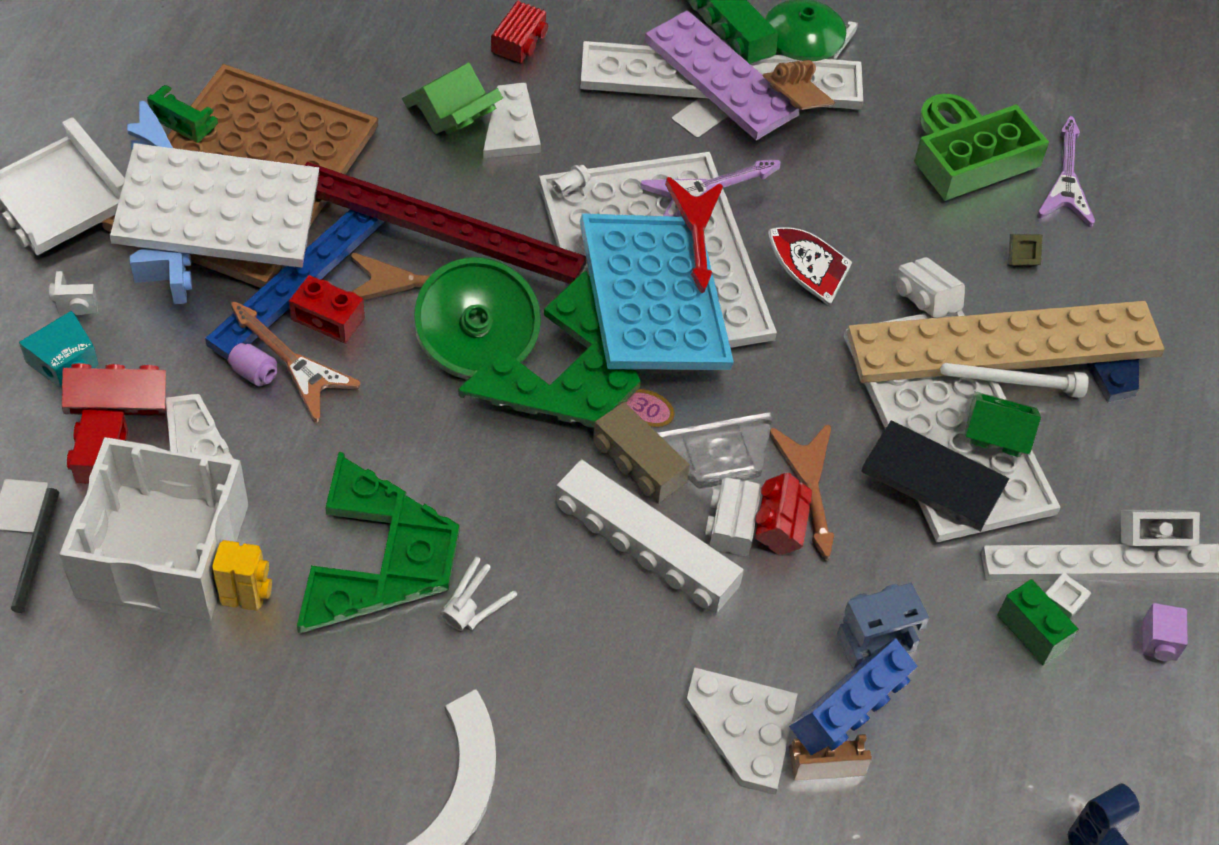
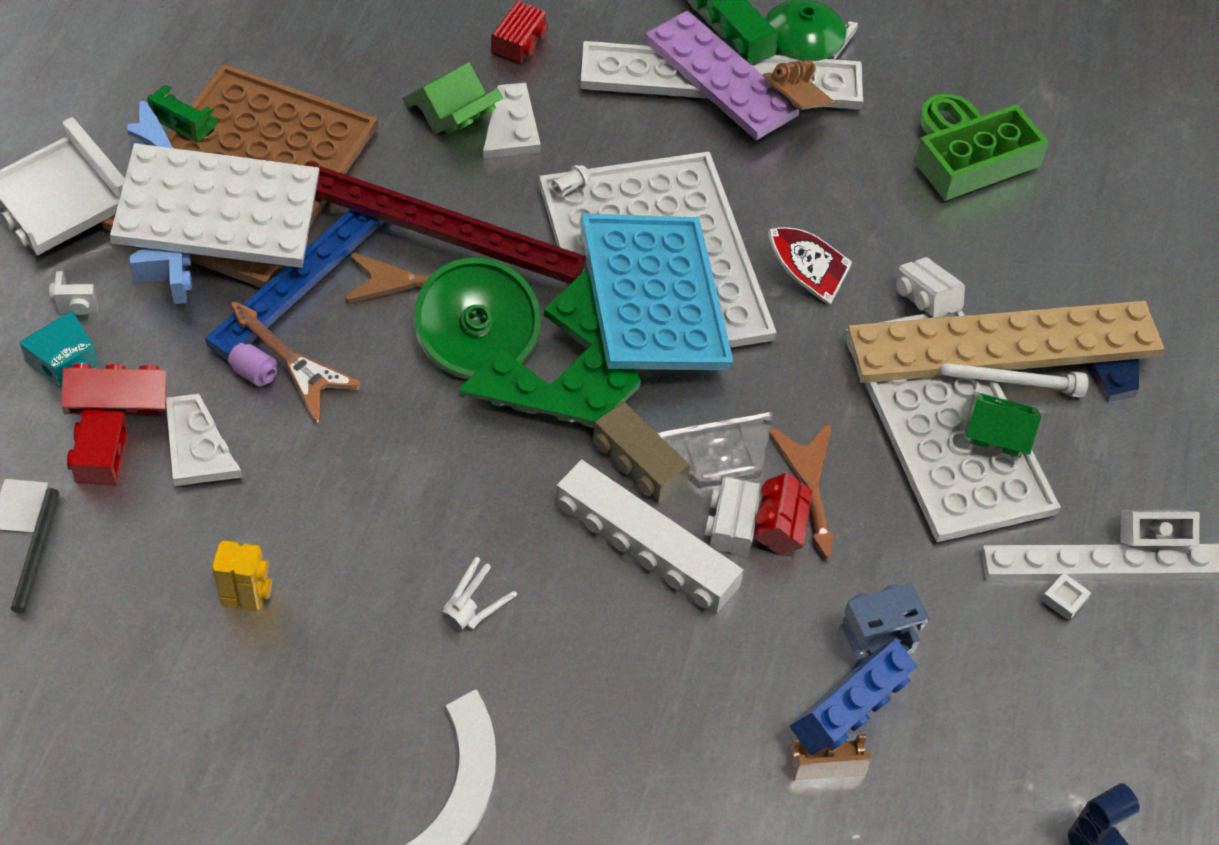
white tile [59,437,248,621] -> none
red brick [289,275,365,344] -> none
green wing [297,452,460,633] -> none
clear pink sticker [625,389,675,427] -> none
lavender piece [641,160,780,217] -> none
red piece [665,177,723,293] -> none
white sticker [672,98,728,137] -> none
white plate [685,667,798,795] -> none
black tile [861,420,1010,532] -> none
green brick [997,579,1079,666] -> none
olive plate [1008,234,1043,265] -> none
lavender piece [1037,116,1095,227] -> none
lavender brick [1143,603,1188,661] -> none

